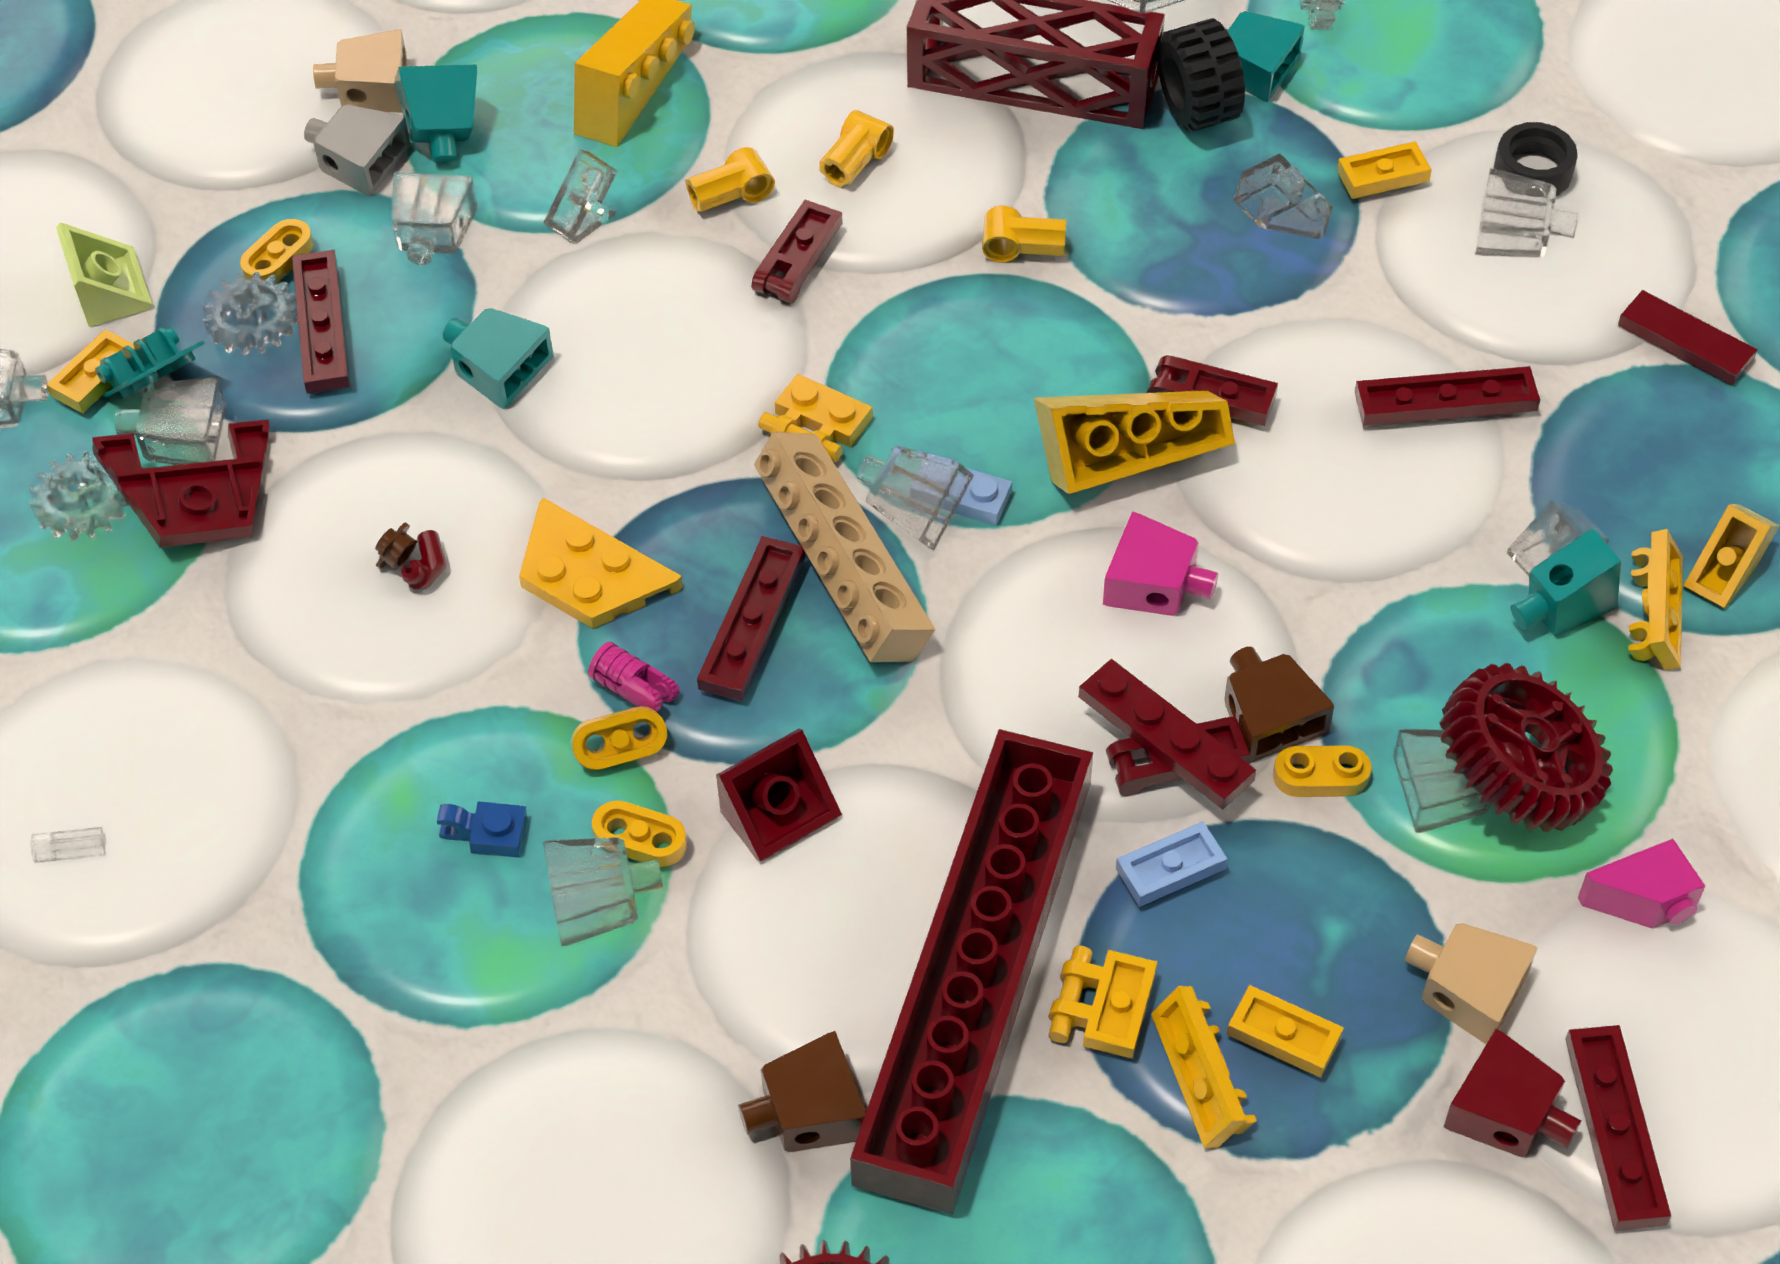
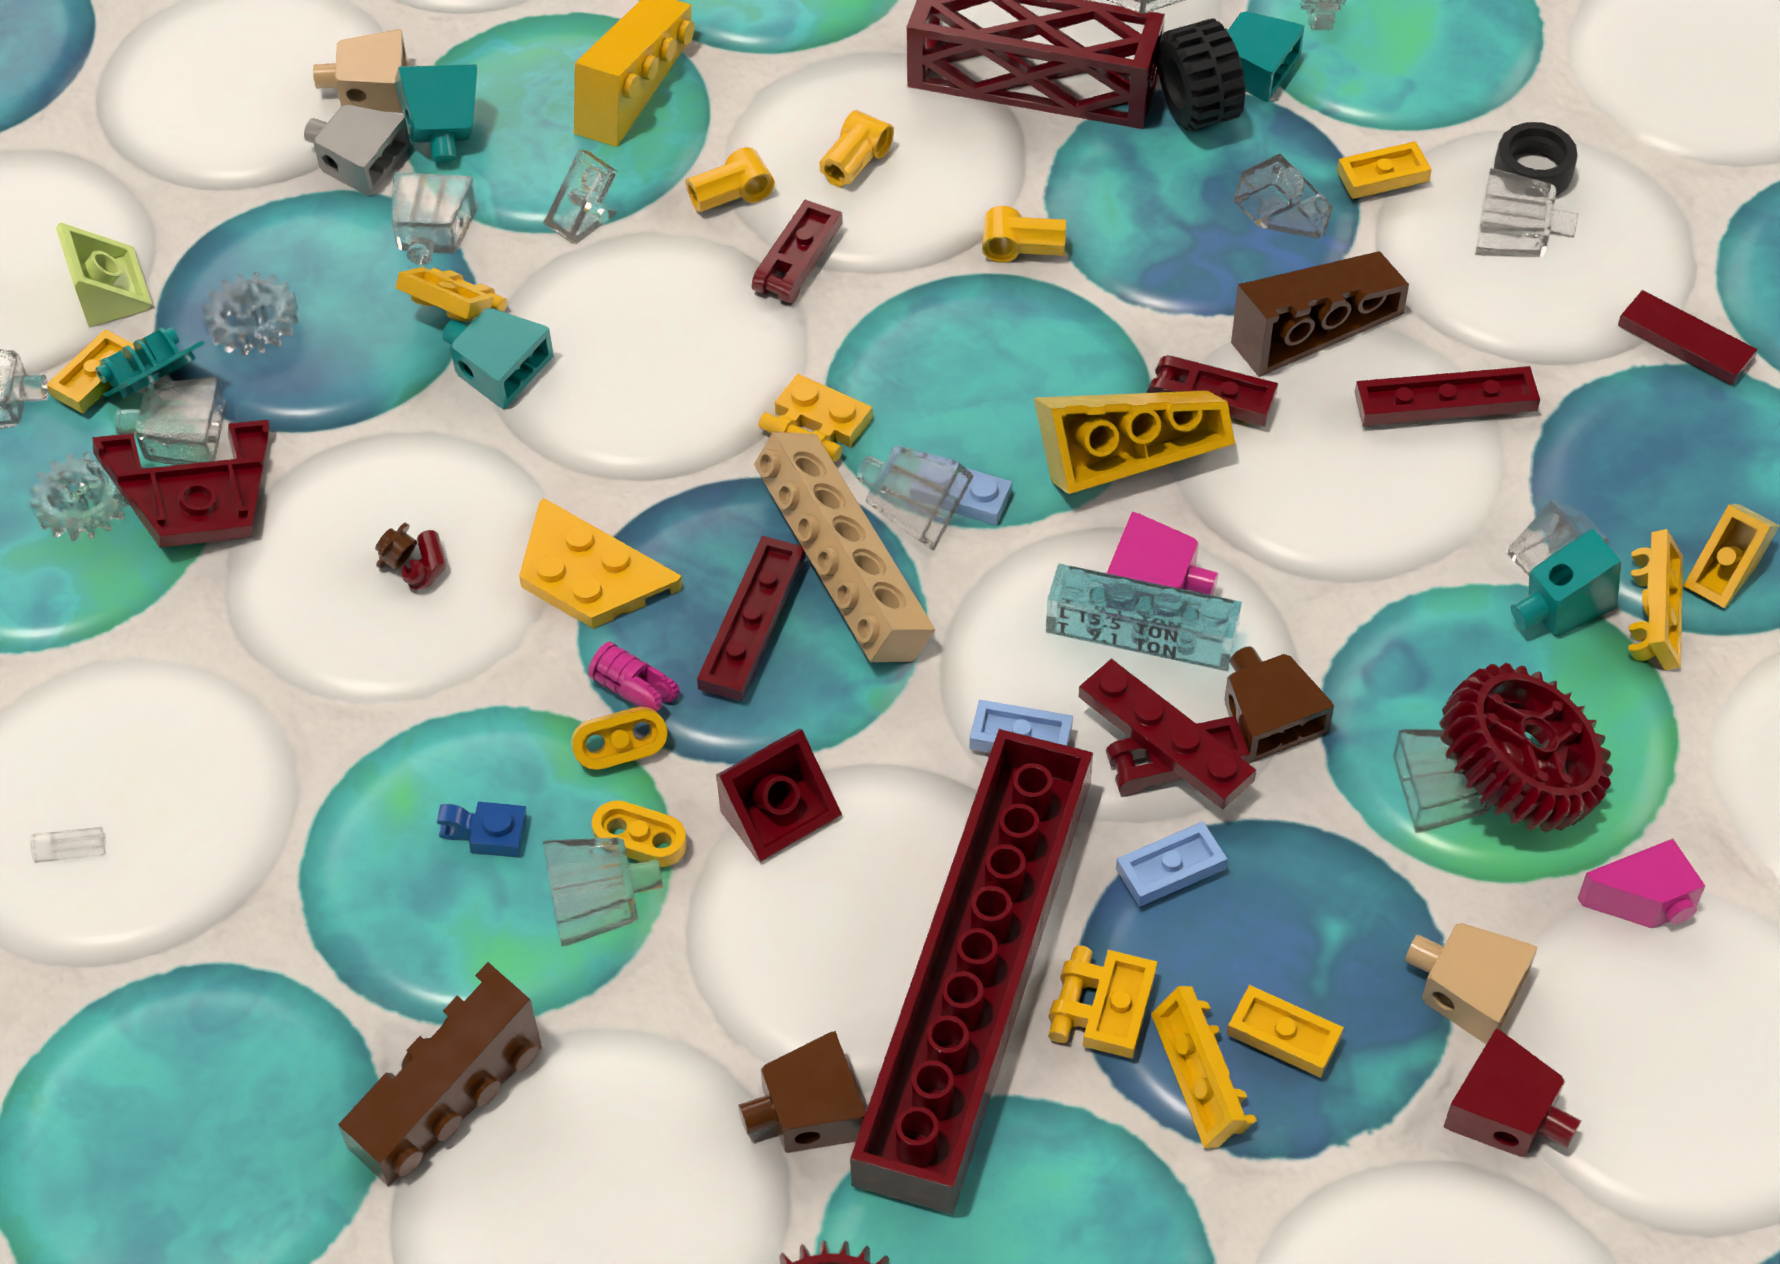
yellow plate [240,219,313,287] -> none
dark red plate [292,250,350,394] -> none
yellow plate [1273,745,1372,797] -> none
dark red plate [1565,1025,1672,1230] -> none
none -> reddish brown wedge [338,962,542,1186]
none -> yellow plate [396,267,507,322]
none -> light blue plate [969,699,1073,752]
none -> clear light blue brick [1046,563,1242,671]
none -> reddish brown wedge [1231,251,1409,377]

